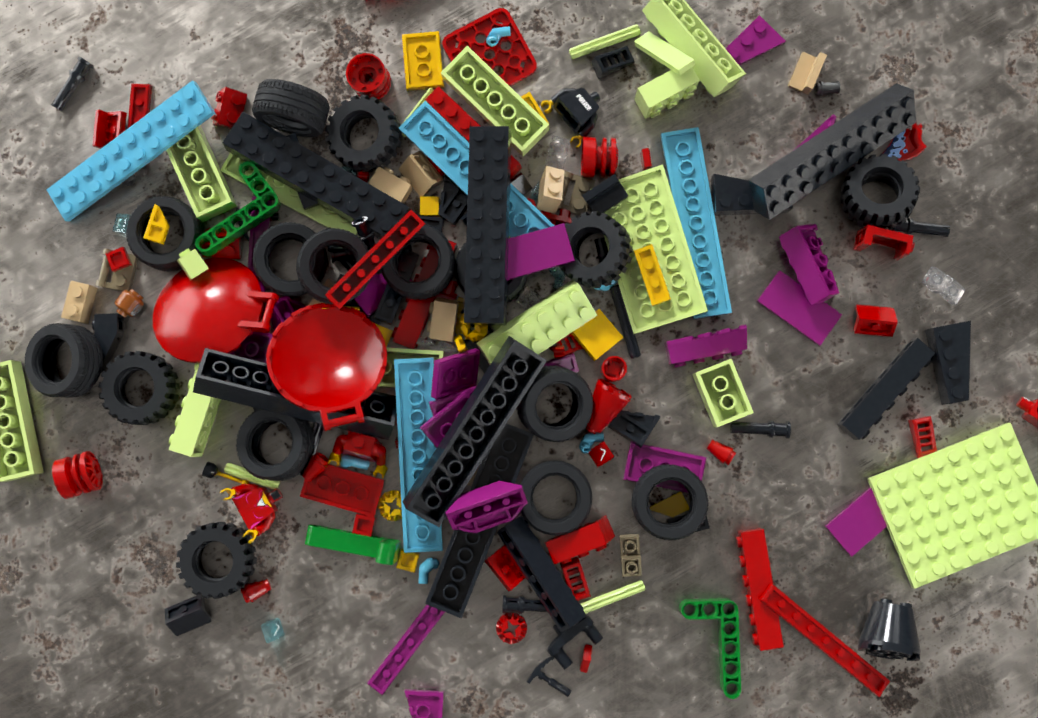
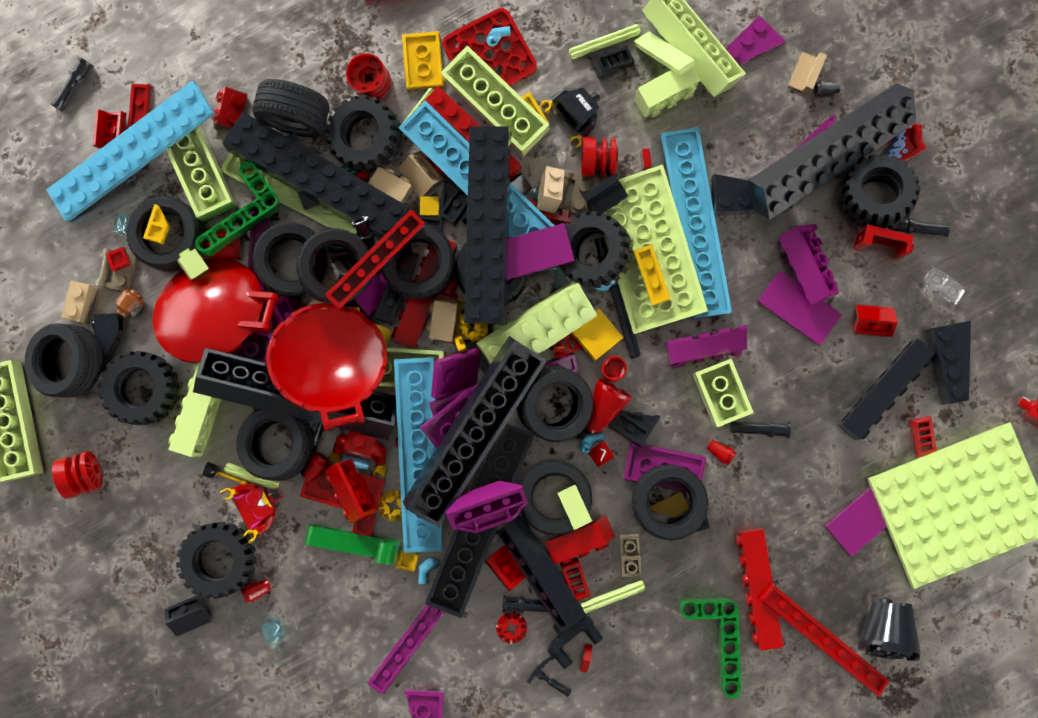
none -> red slope [325,458,377,524]
none -> yellowish green slope [558,485,592,530]

